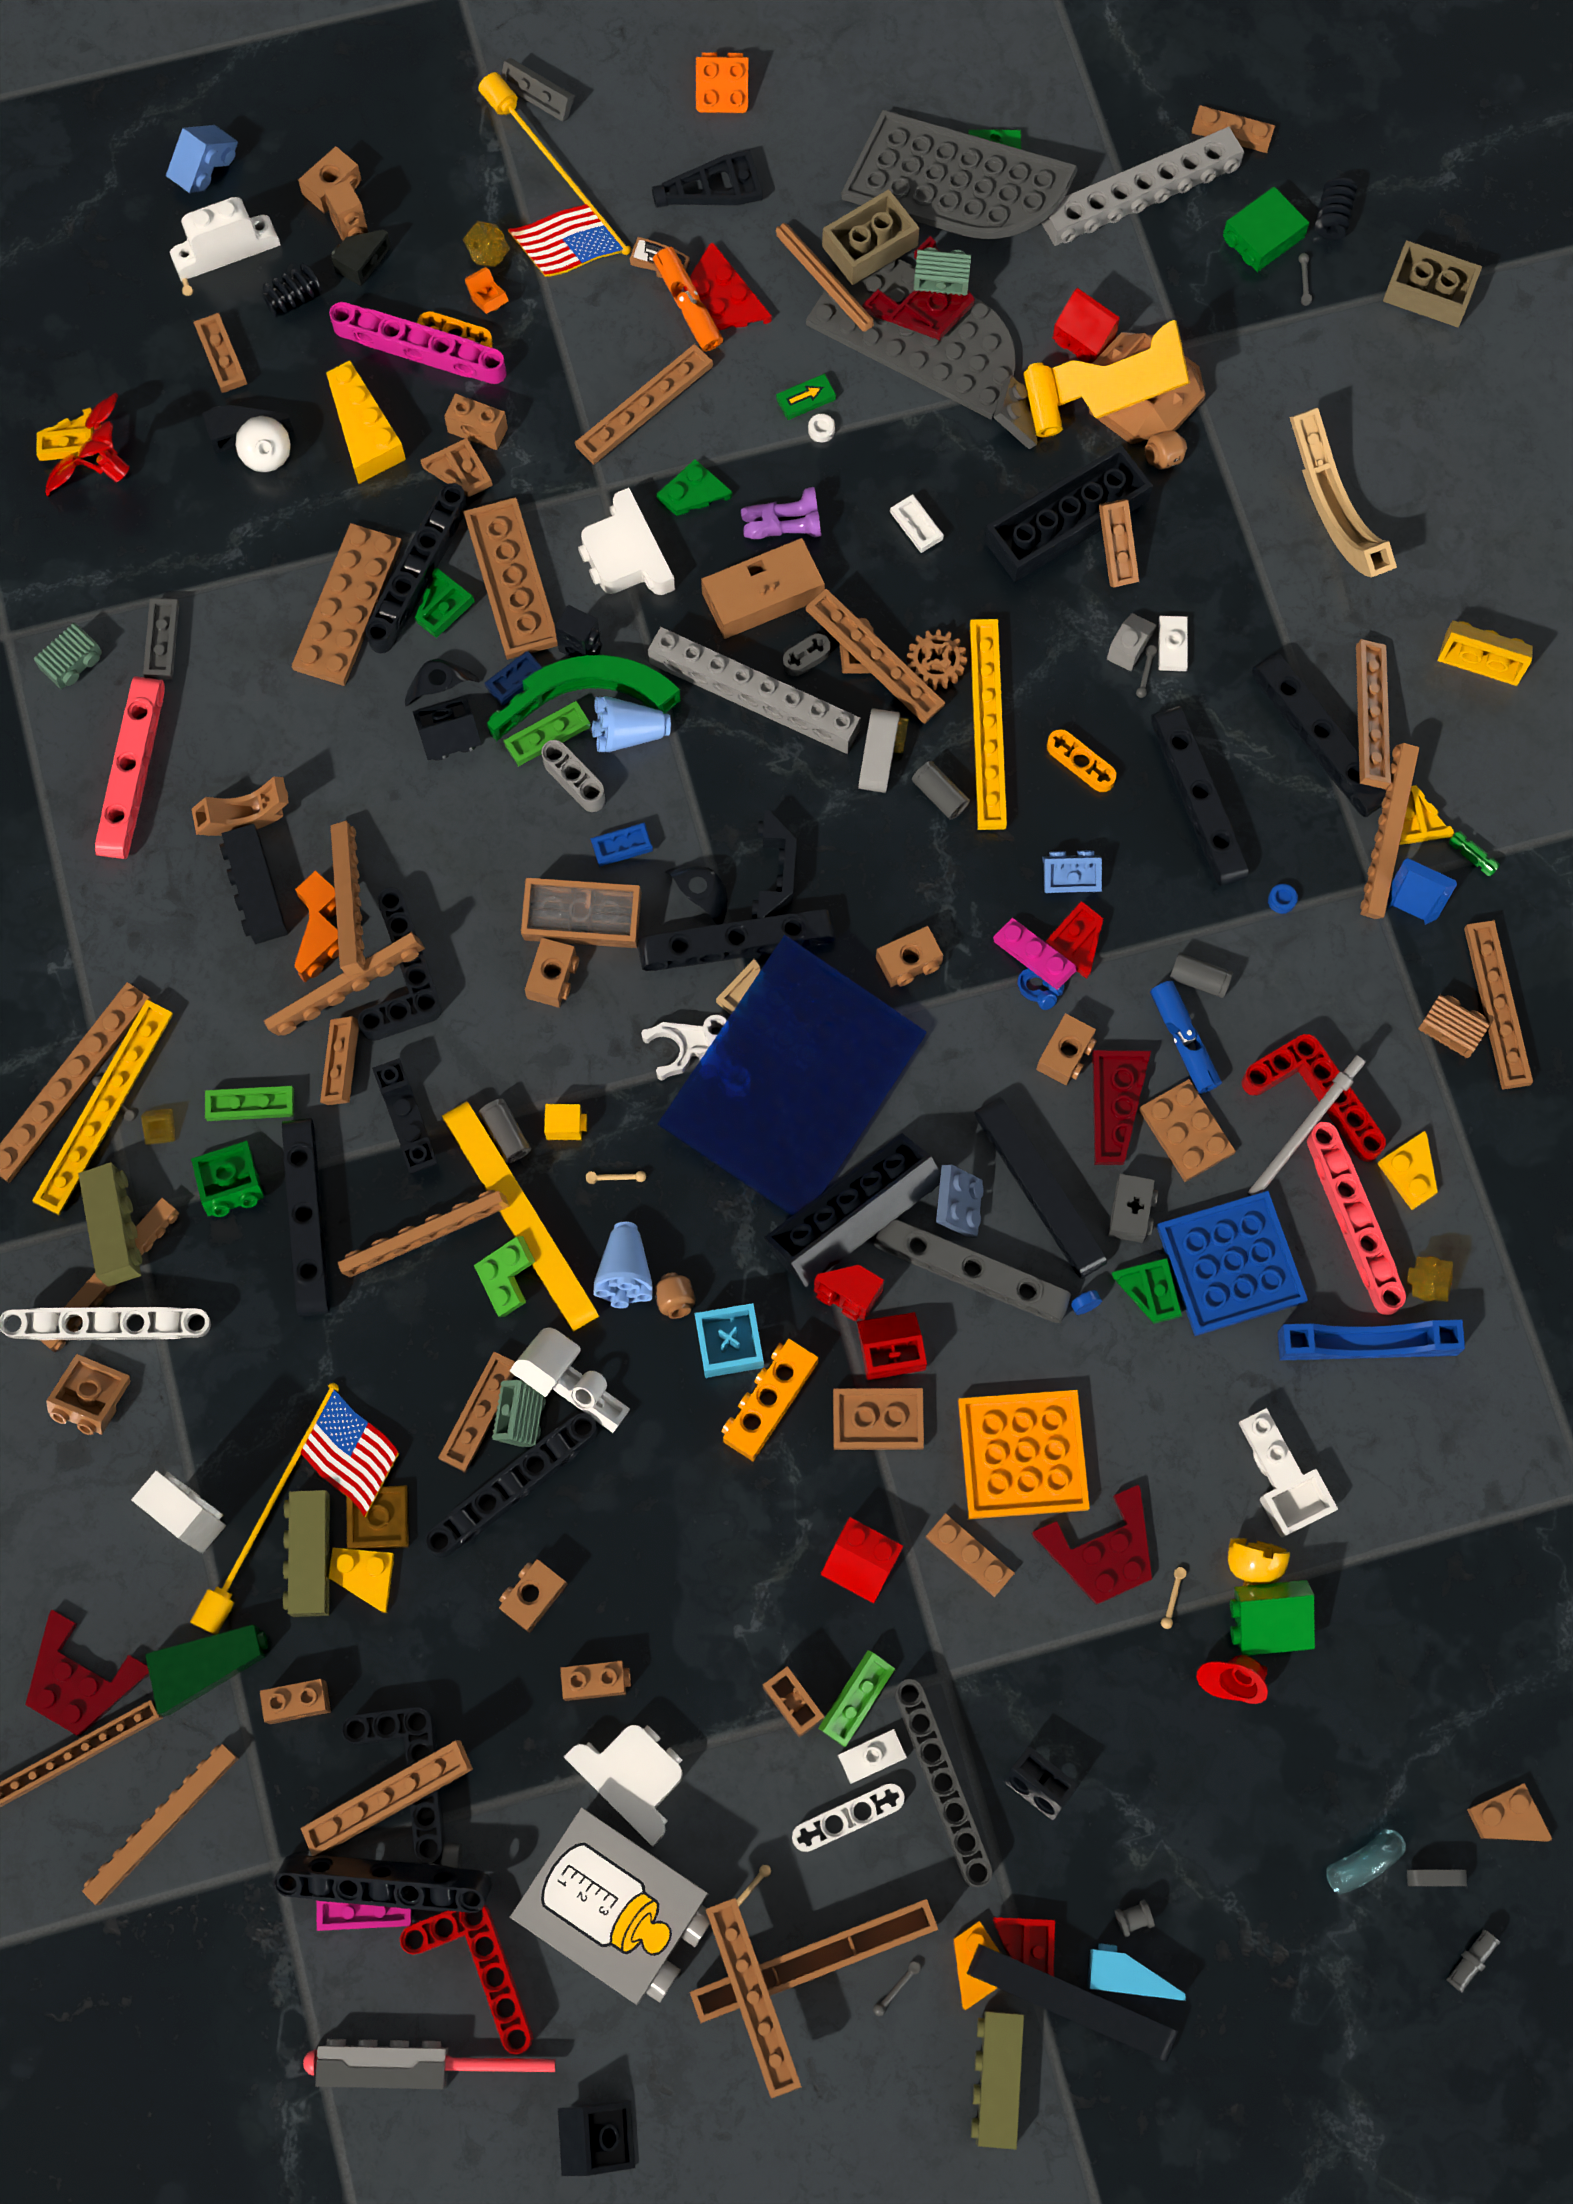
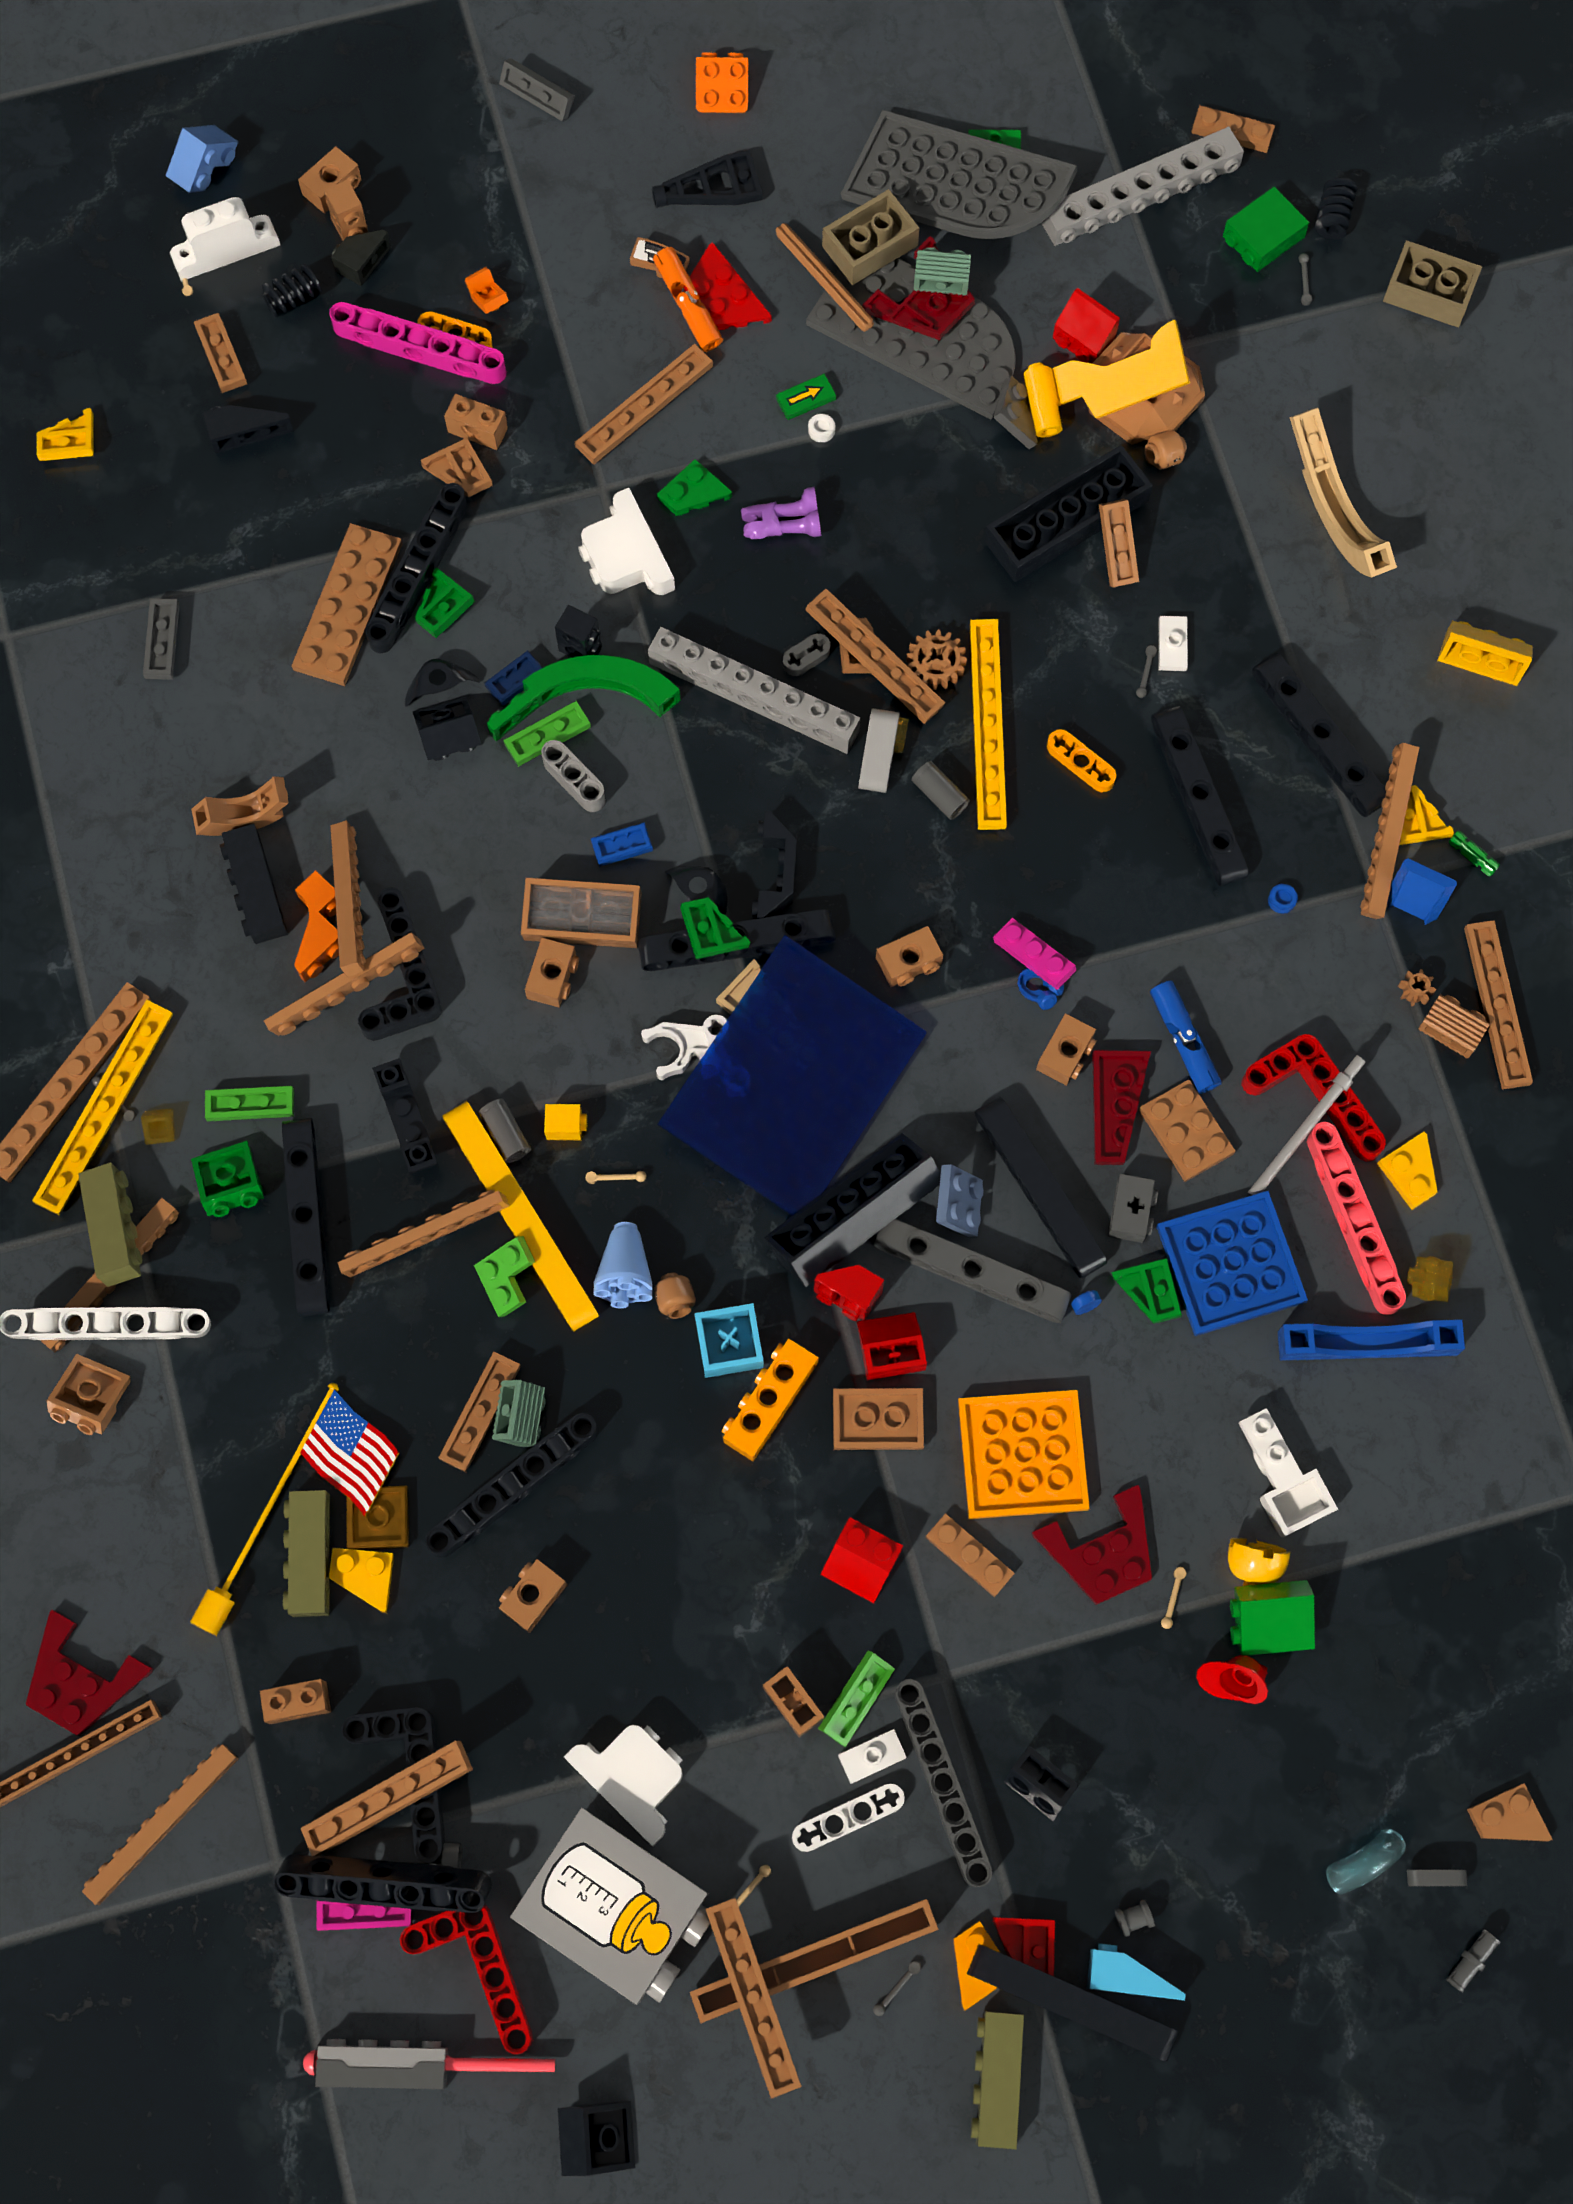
sand green brick [34,623,102,690] -> none
red plant [45,393,130,497] -> none
coral beam [95,676,165,859] -> none
white brick [131,1471,227,1554] -> none
dark green slope [145,1625,268,1717] -> none
white cylinder [235,416,291,472] -> none
medium nougat plate [320,1017,359,1105] -> none
yellow wedge [326,360,406,484] -> none
clear yellow brick [463,221,510,267] -> none
medium nougat plate [464,497,558,660] -> none
flag [478,72,631,277] -> none
white plate [510,1328,630,1433] -> none
medium nougat brick [561,1661,631,1701] -> none
light blue cone [592,697,671,752] -> none
medium nougat brick [701,538,825,639] -> none
white plate [890,494,944,553] -> none
medium blue bracket [1042,850,1102,893] -> none
red wing [1045,901,1103,979] -> none
light grey slope [1107,613,1157,671] -> none
dark grey pin [1169,952,1233,998] -> none
medium nougat plate [1356,639,1391,789] -> none
none -> green wing [680,897,750,959]
none -> medium nougat gear [1398,969,1436,1006]

